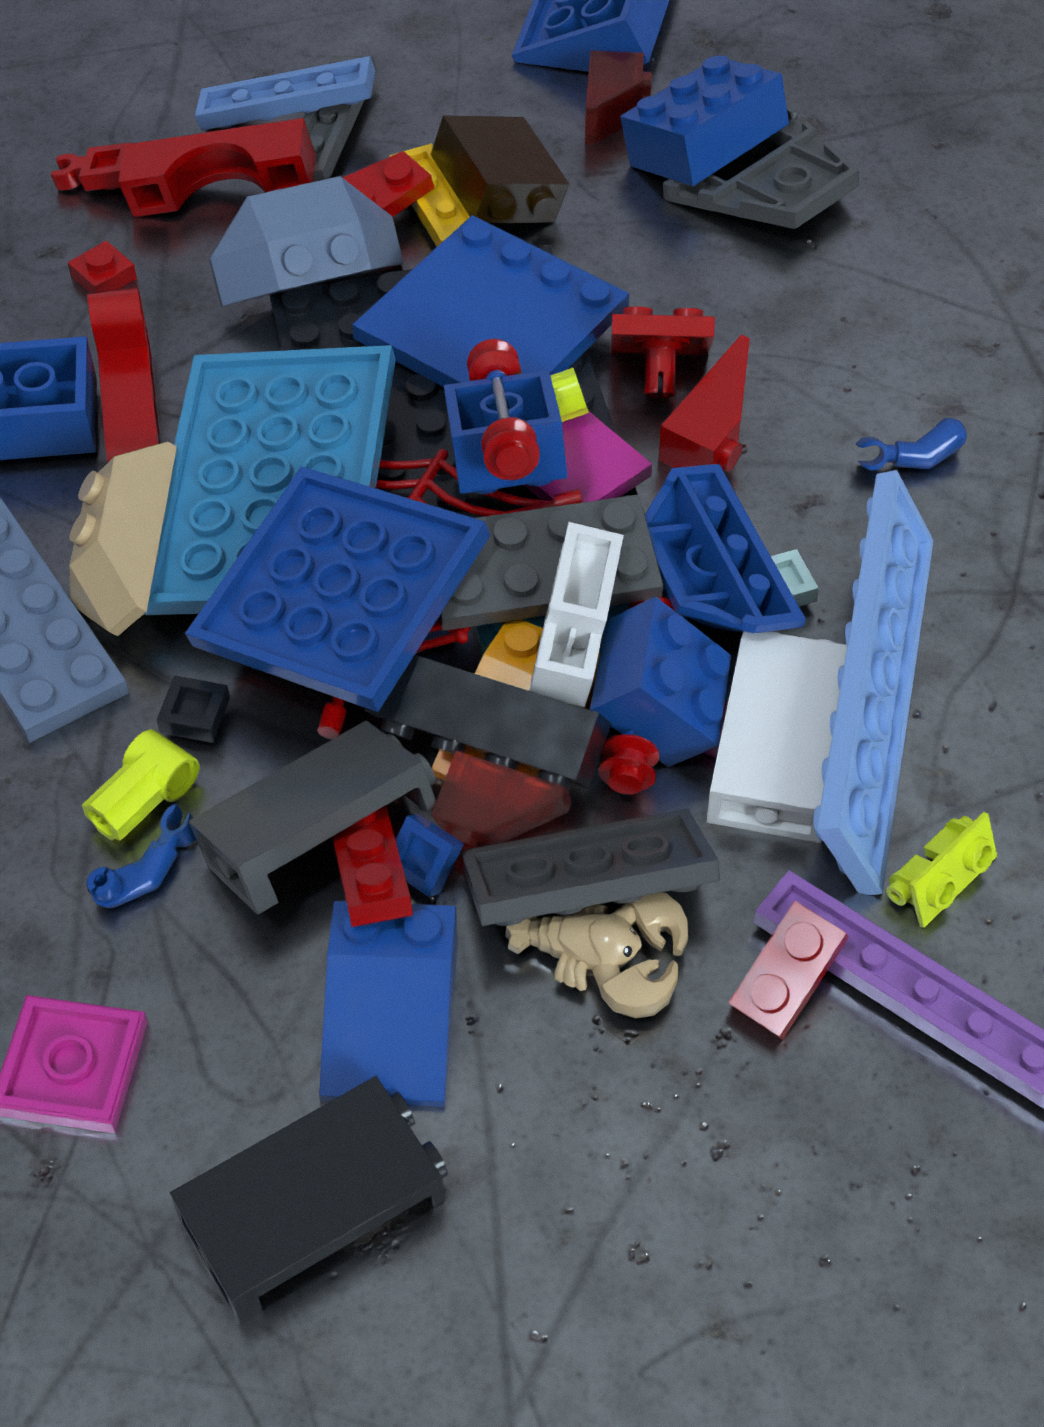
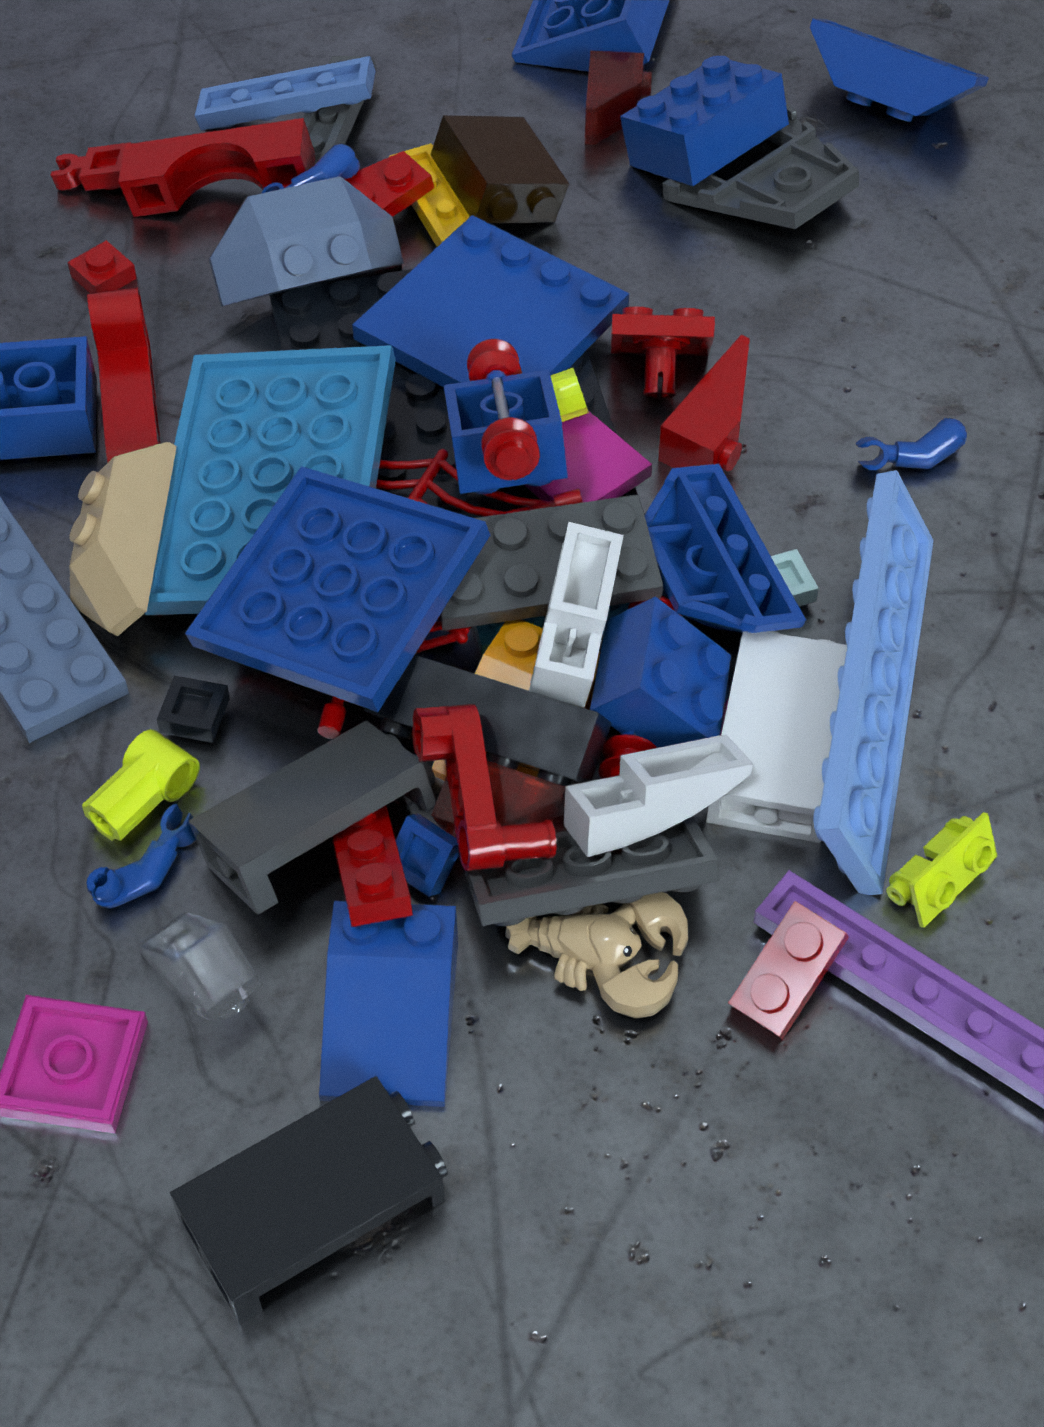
none -> clear slope [137,912,263,1021]
none -> blue arm [262,144,360,193]
none -> red beam [412,704,557,871]
none -> white slope [564,734,753,857]
none -> blue wedge [810,18,989,122]

